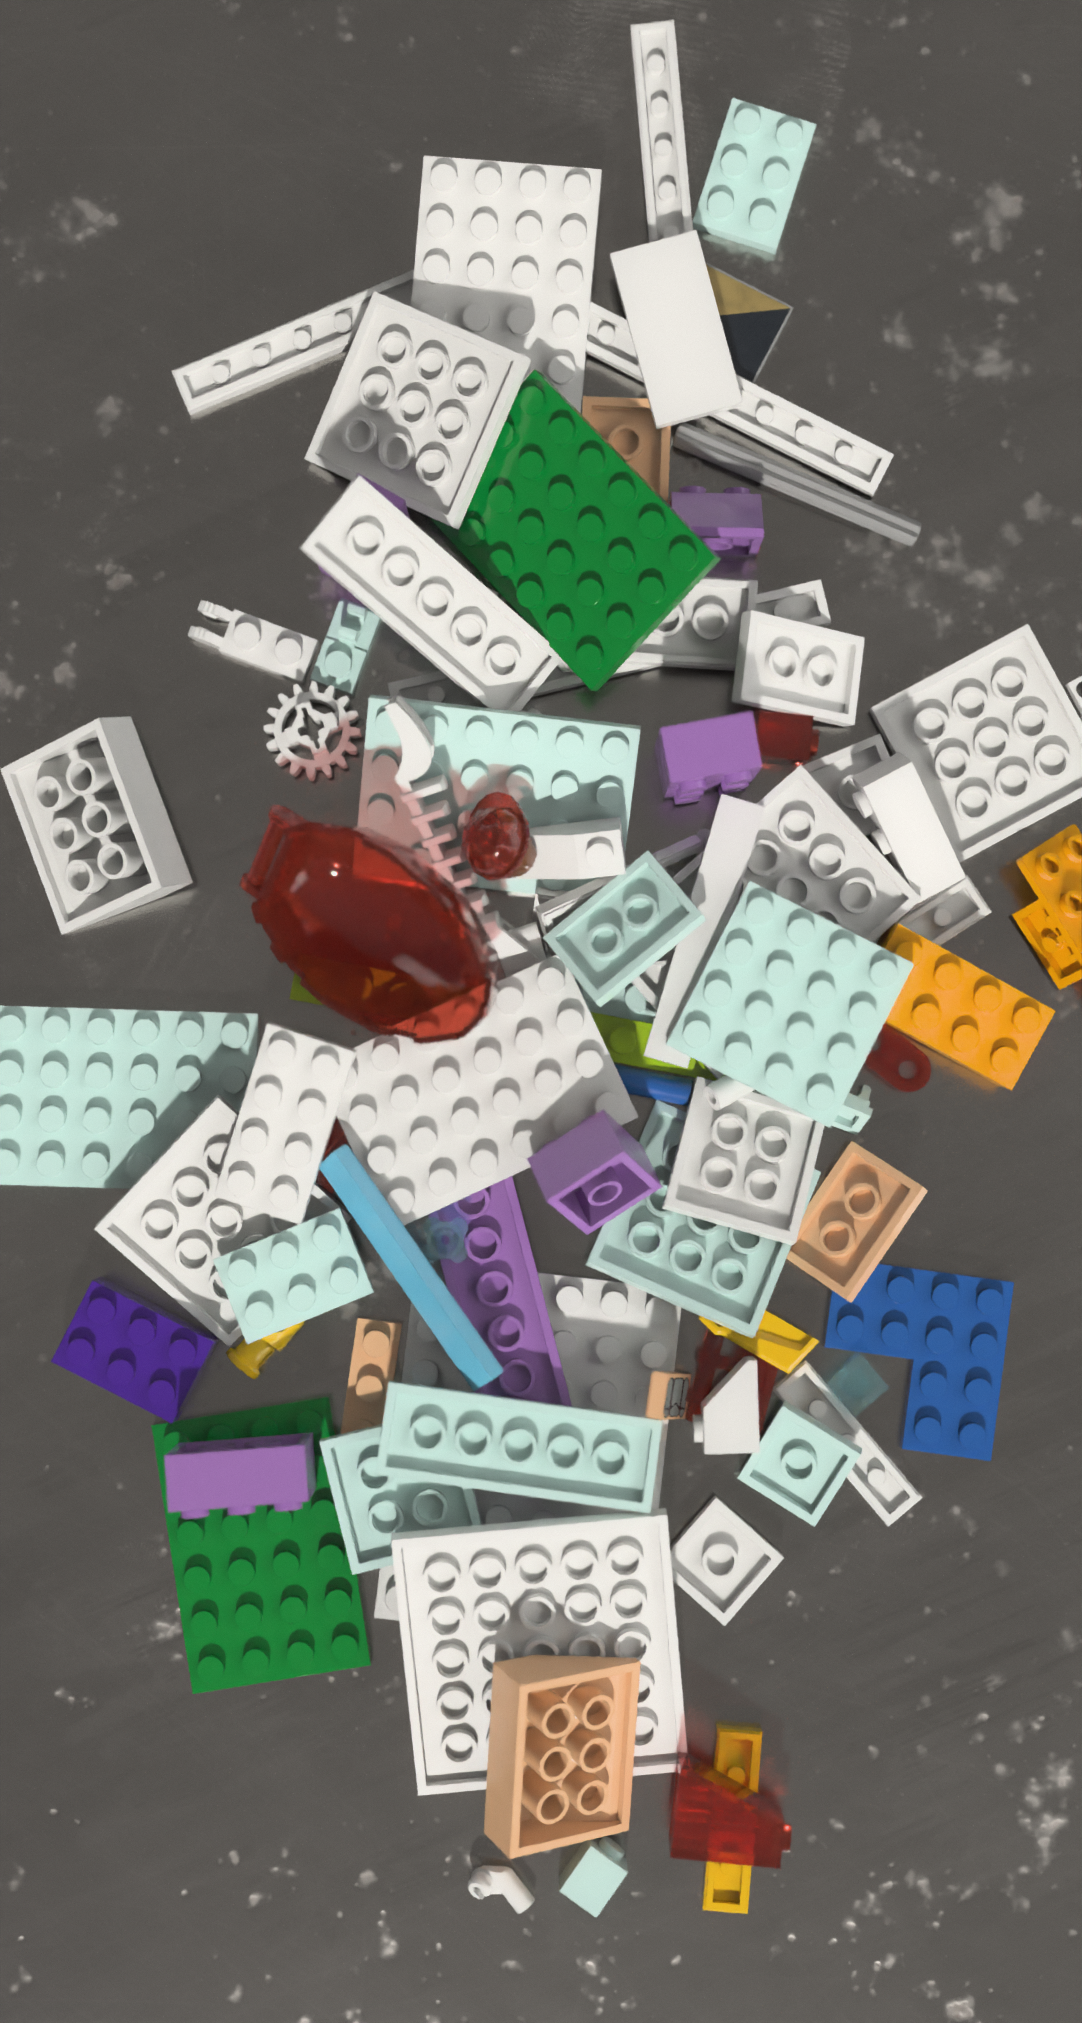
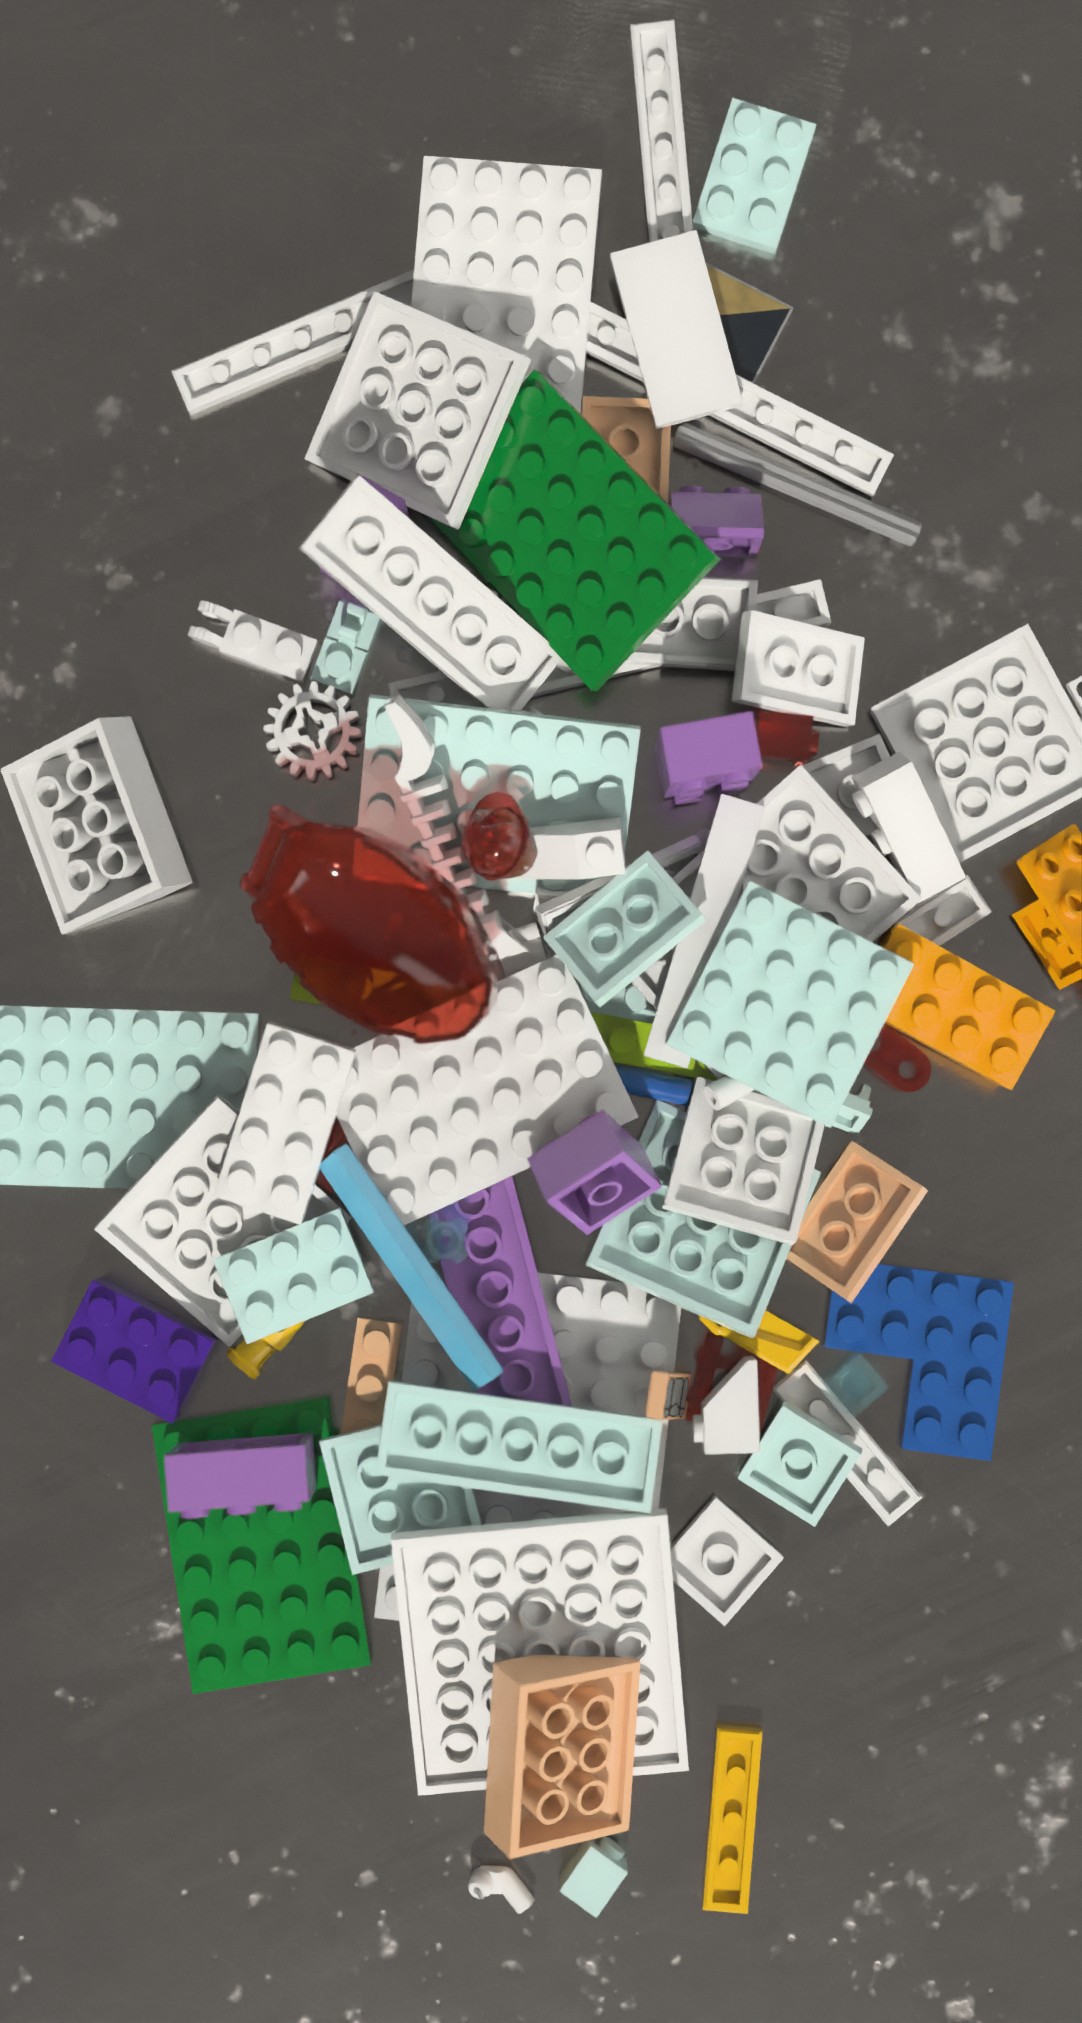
clear red slope [668,1752,792,1869] -> none

